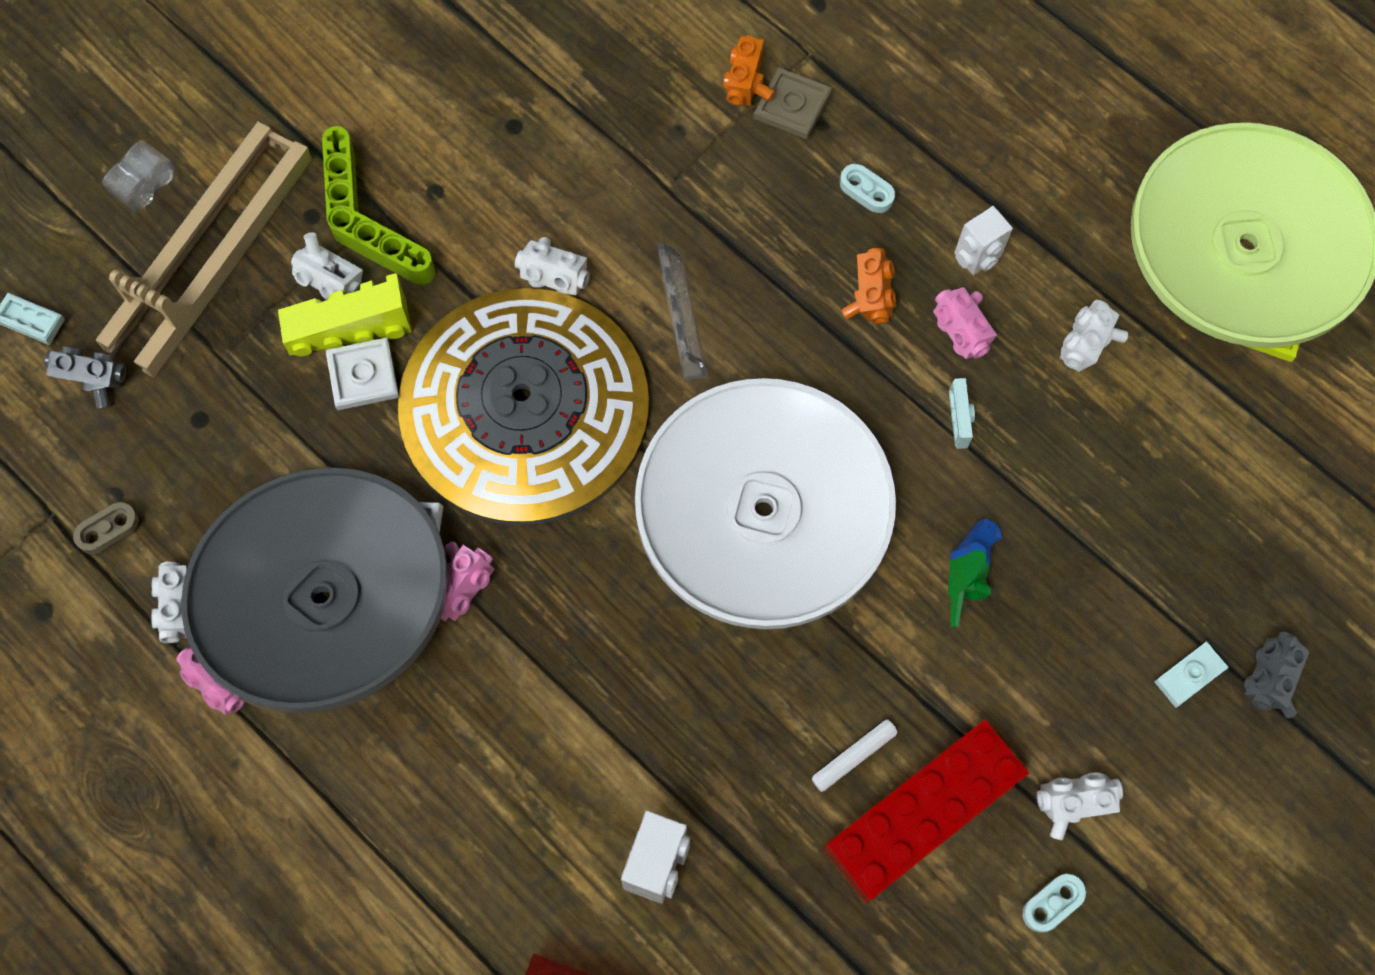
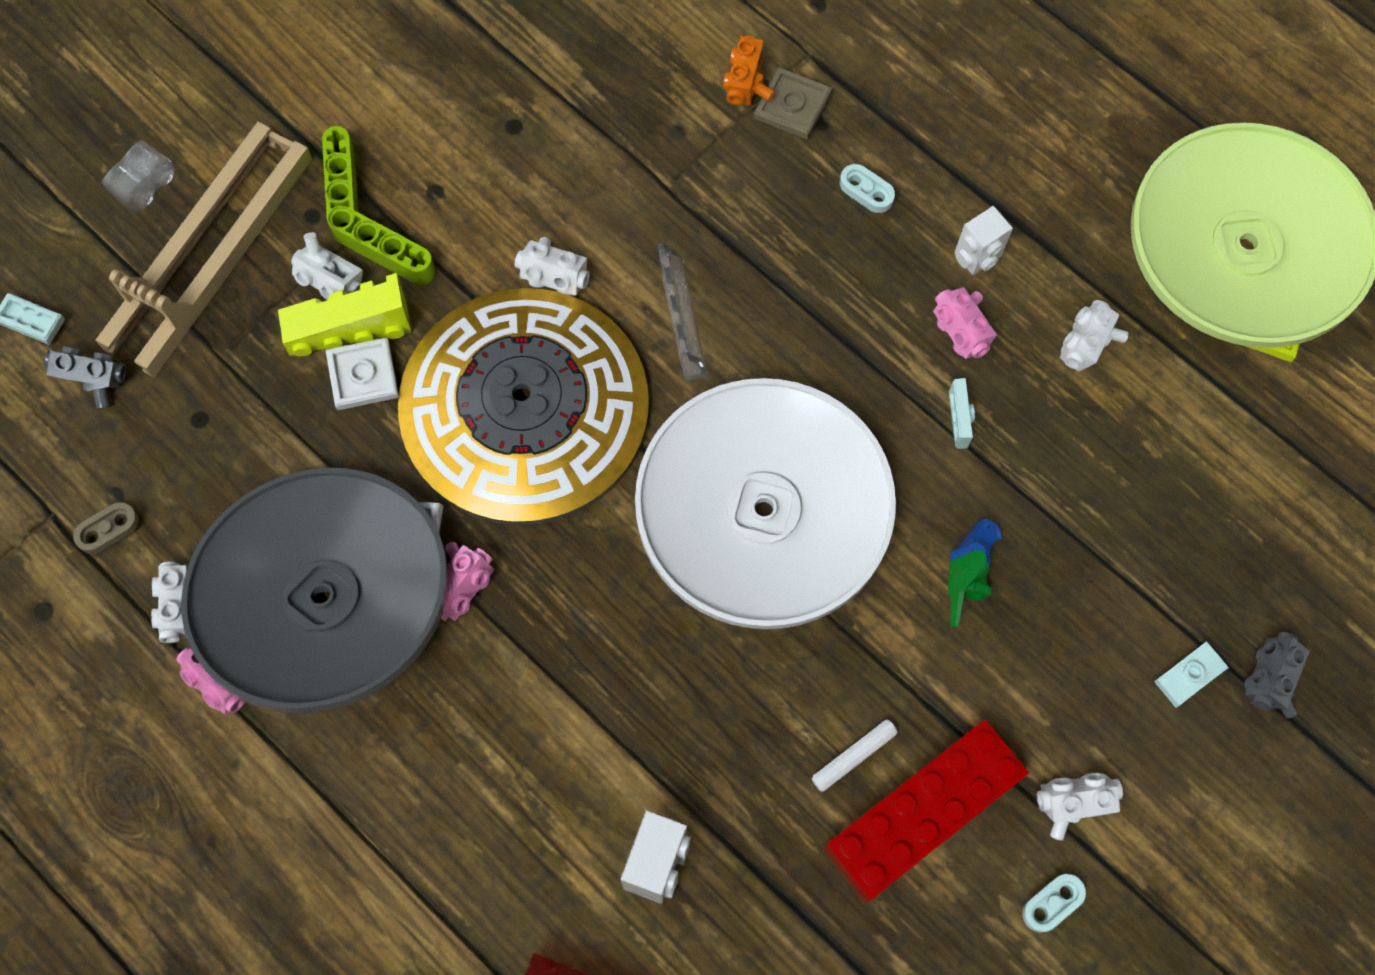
orange brick [841,248,896,324] -> none

